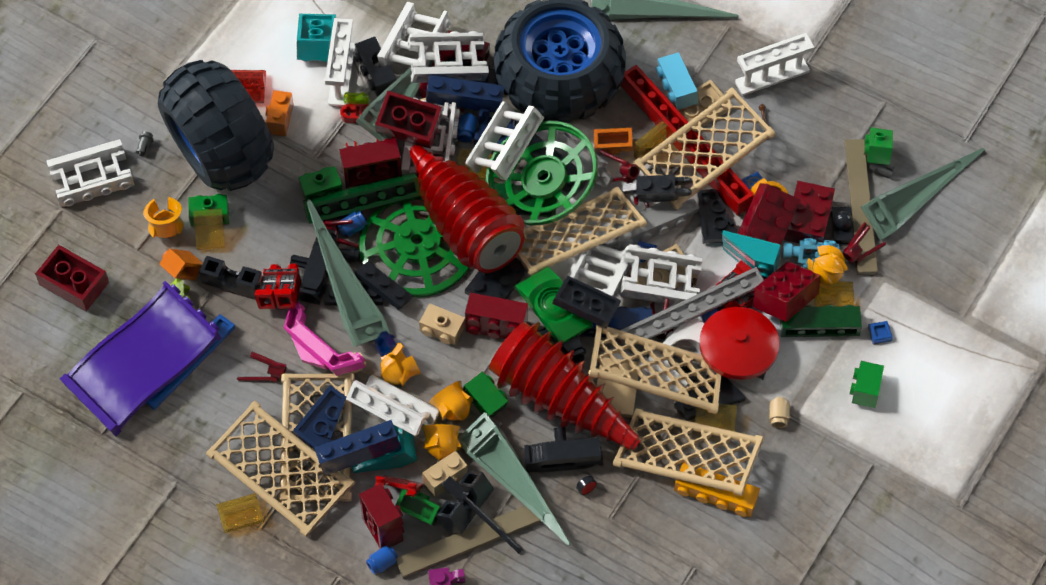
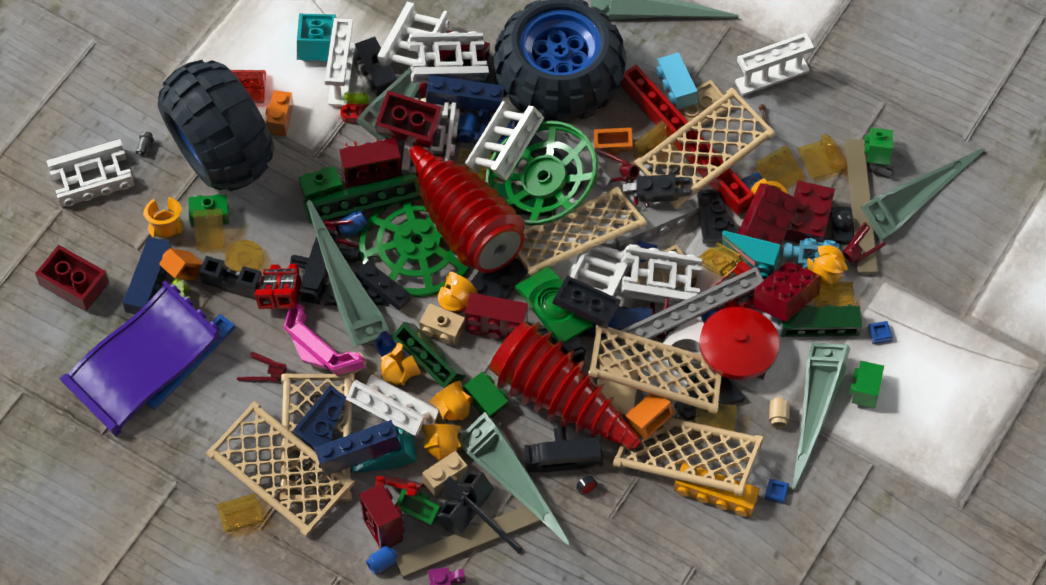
none -> dark blue brick [123,237,172,314]
none -> clear yellow tile [225,239,264,272]
none -> dark green brick [392,322,466,388]
none -> light orange helmet [438,272,478,314]
none -> orange brick [625,393,675,439]
none -> clear yellow plate [698,242,743,277]
none -> clear yellow hinge [755,144,805,188]
none -> blue tile [764,479,789,504]
none -> sand green plate [792,343,850,492]
none -> clear yellow hinge [797,134,847,179]

